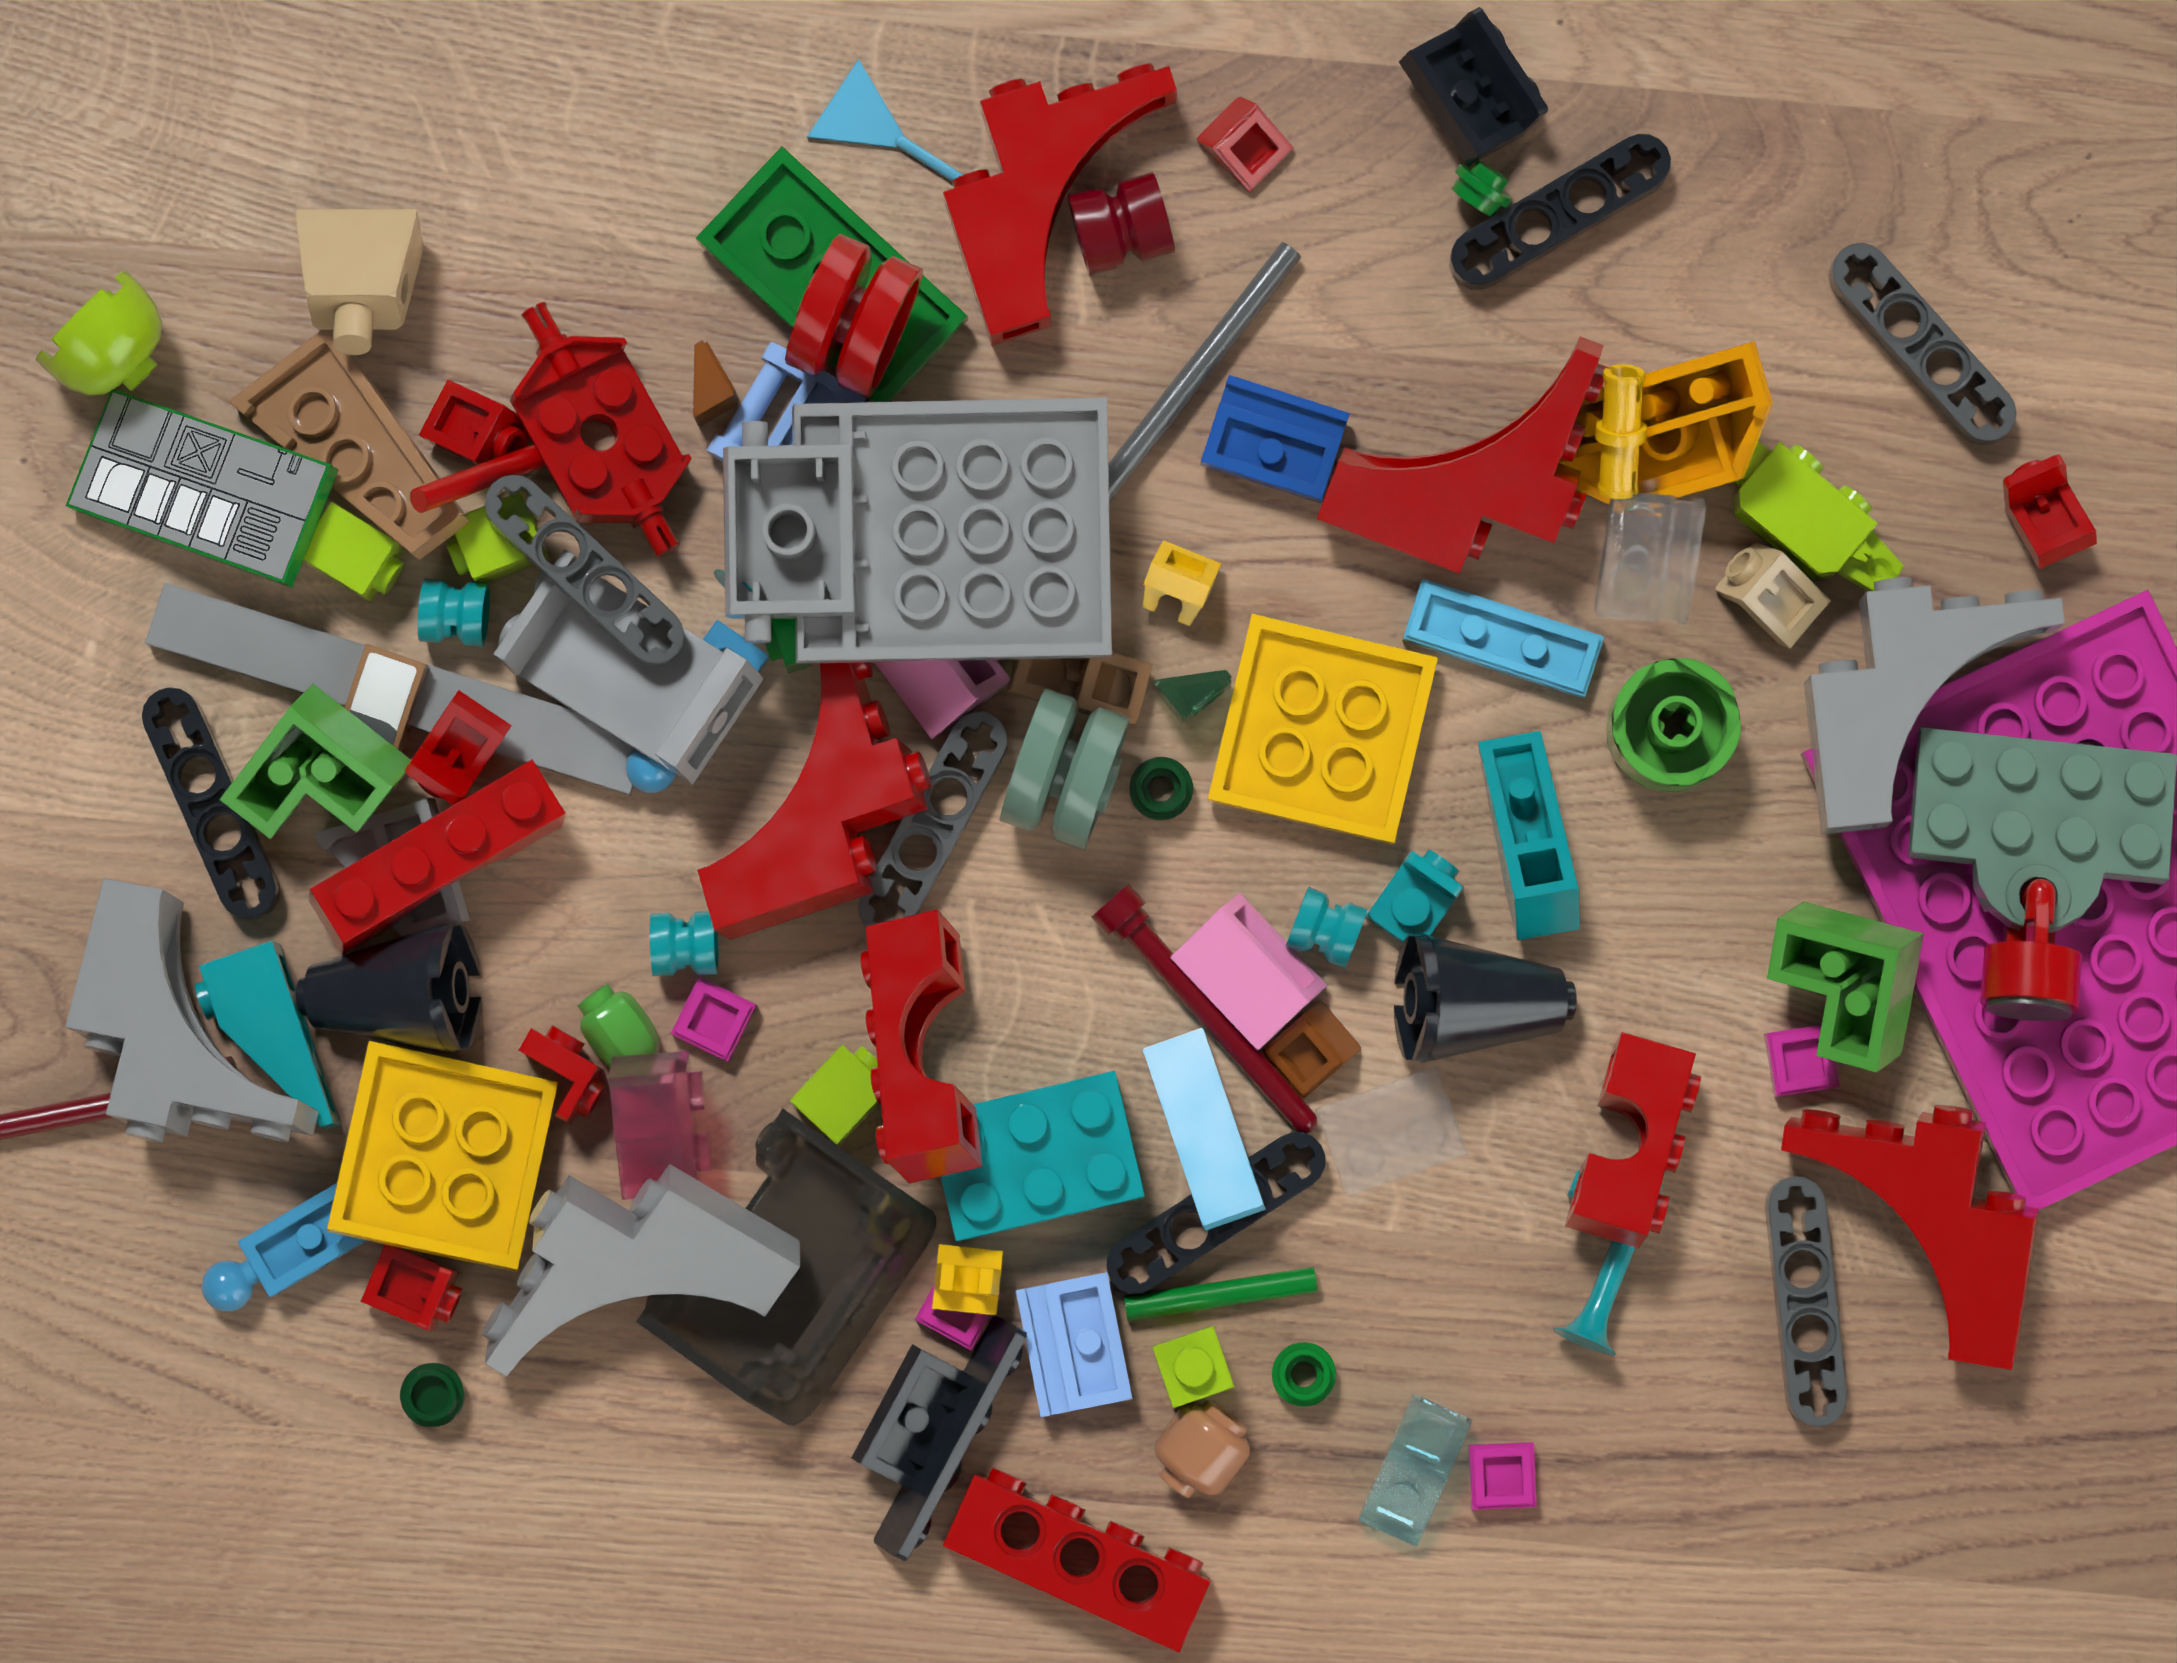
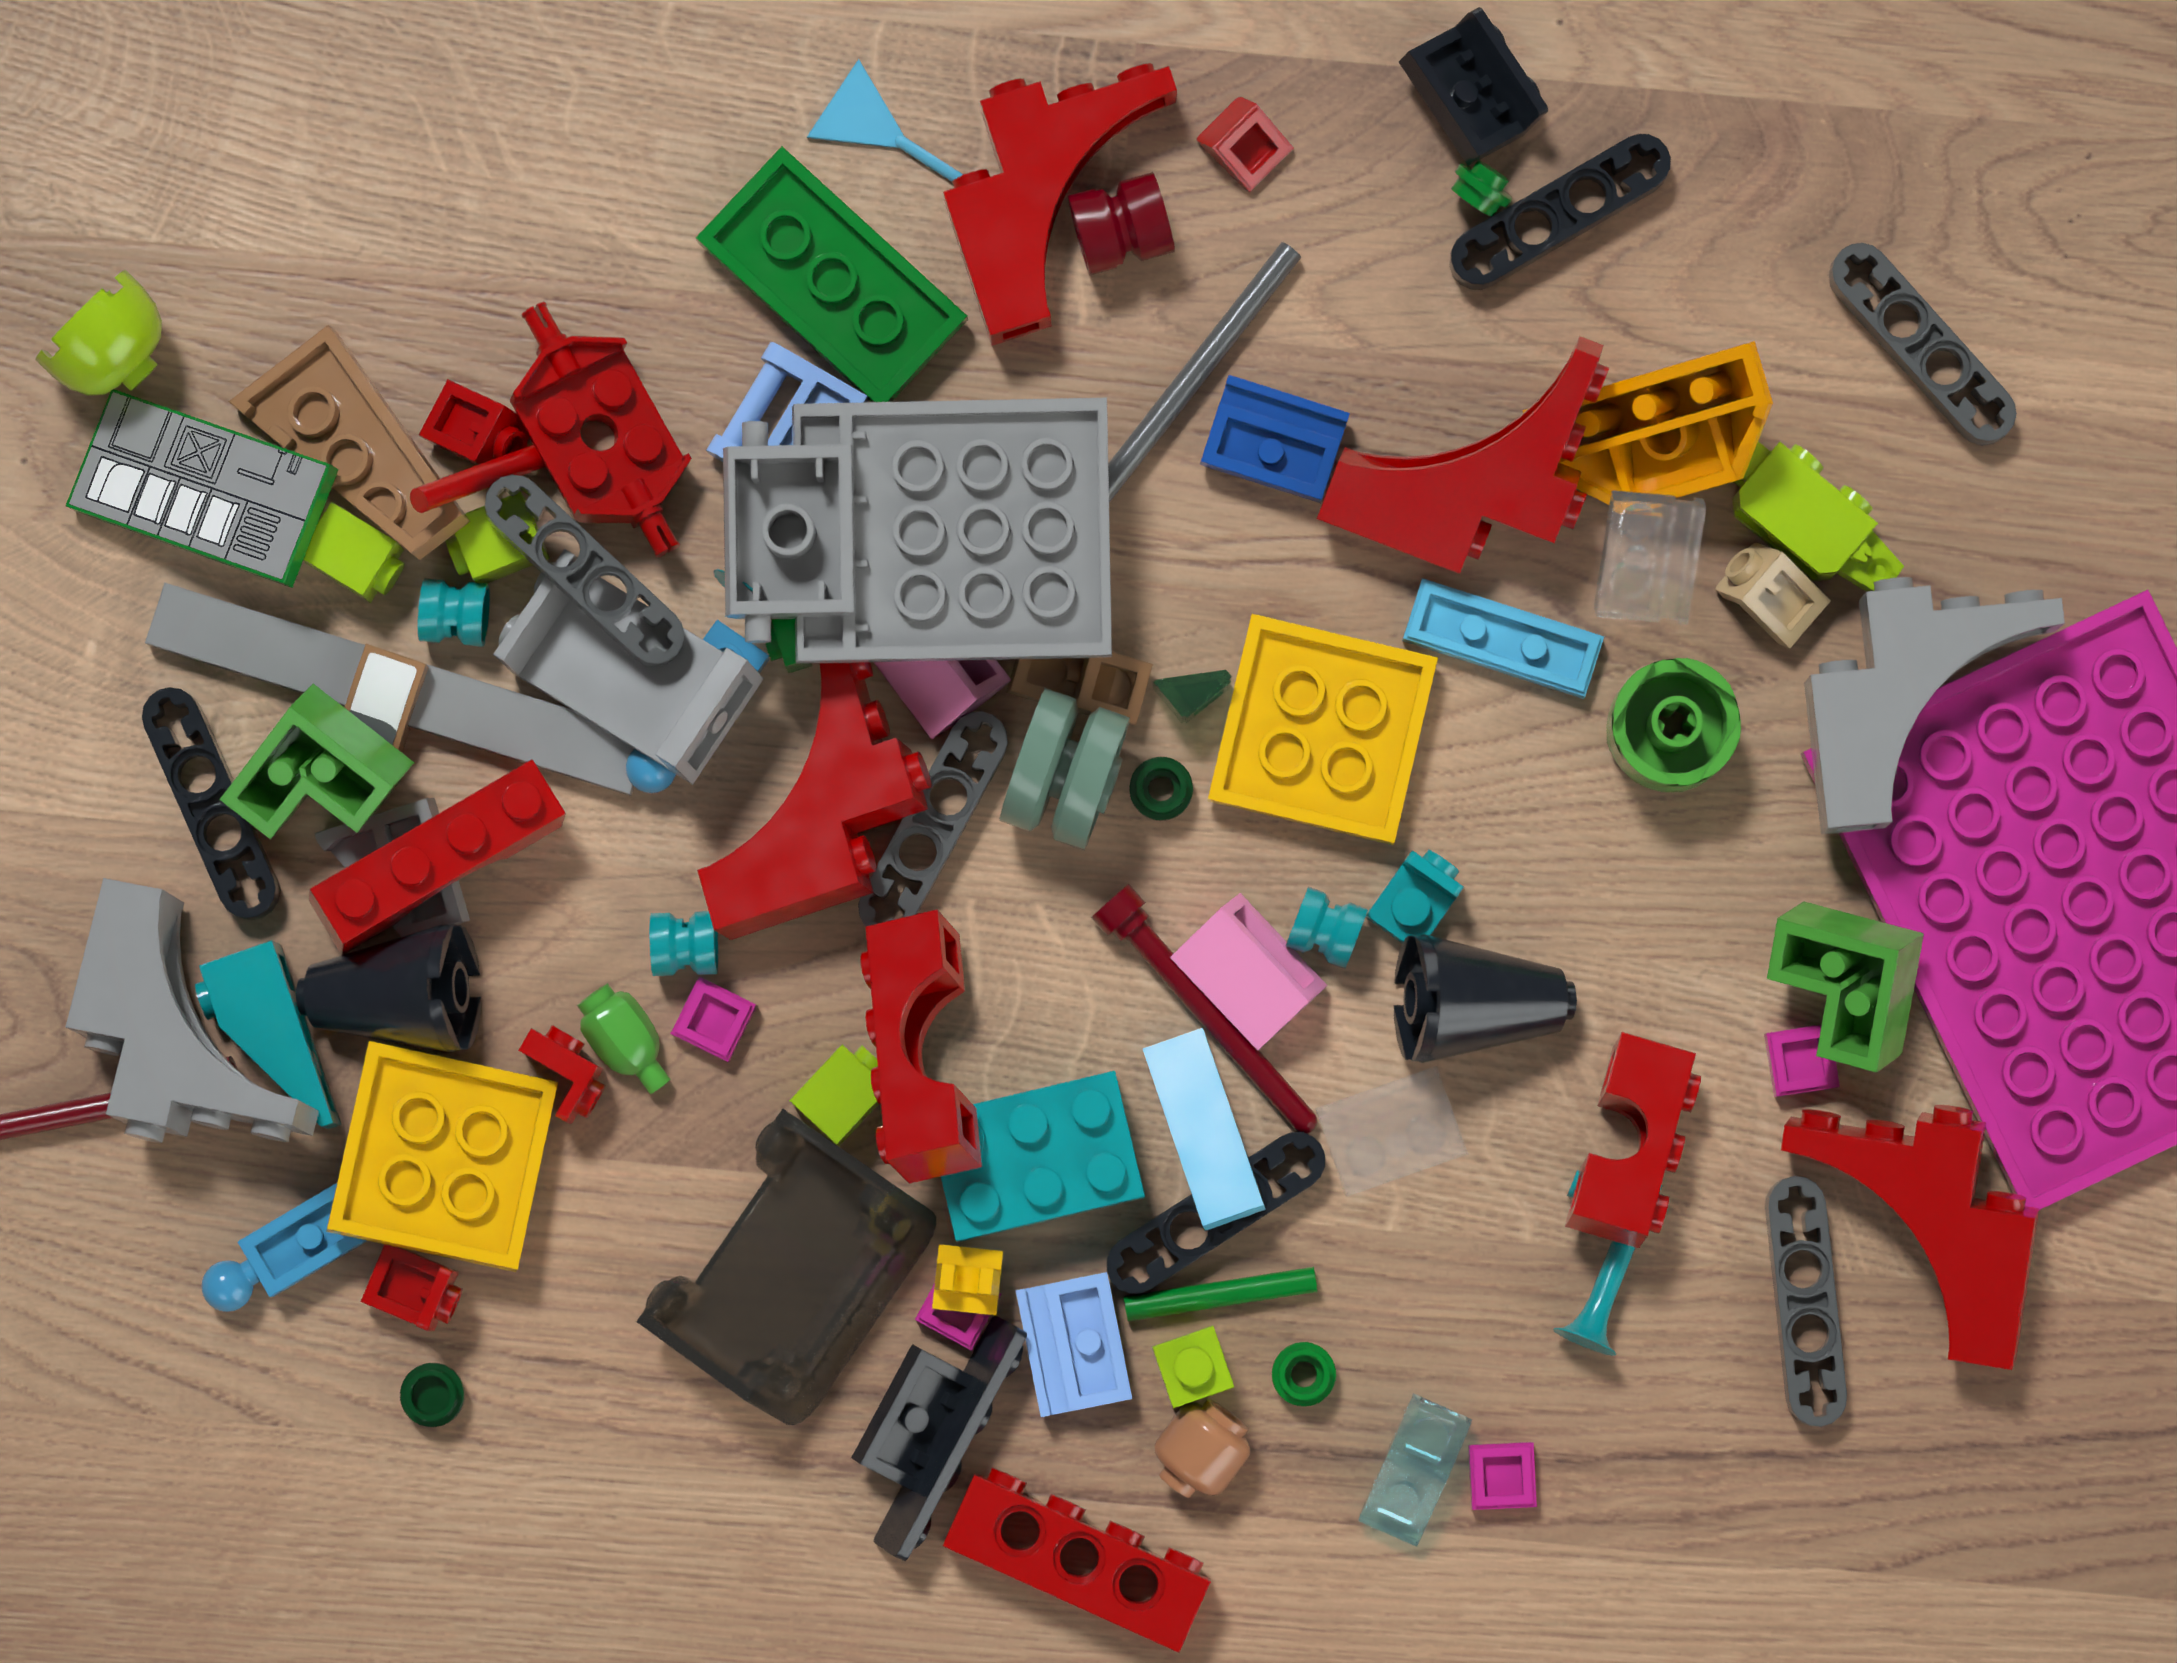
tan torso [295,209,423,355] -> none
red bracket [405,690,512,805] -> none
light grey arch [482,1164,800,1376] -> none
clear pink brick [609,1051,712,1200] -> none
dark orange slope [693,340,739,426] -> none
red wheel [785,234,923,399] -> none
yellow tile [1142,540,1222,626] -> none
dark orange slope [1262,1002,1361,1099] -> none
teal slope [1478,731,1580,941] -> none
yellow pin [1595,364,1647,499] -> none
sand green plate [1908,727,2177,1021] -> none
red bracket [2003,454,2097,569] -> none

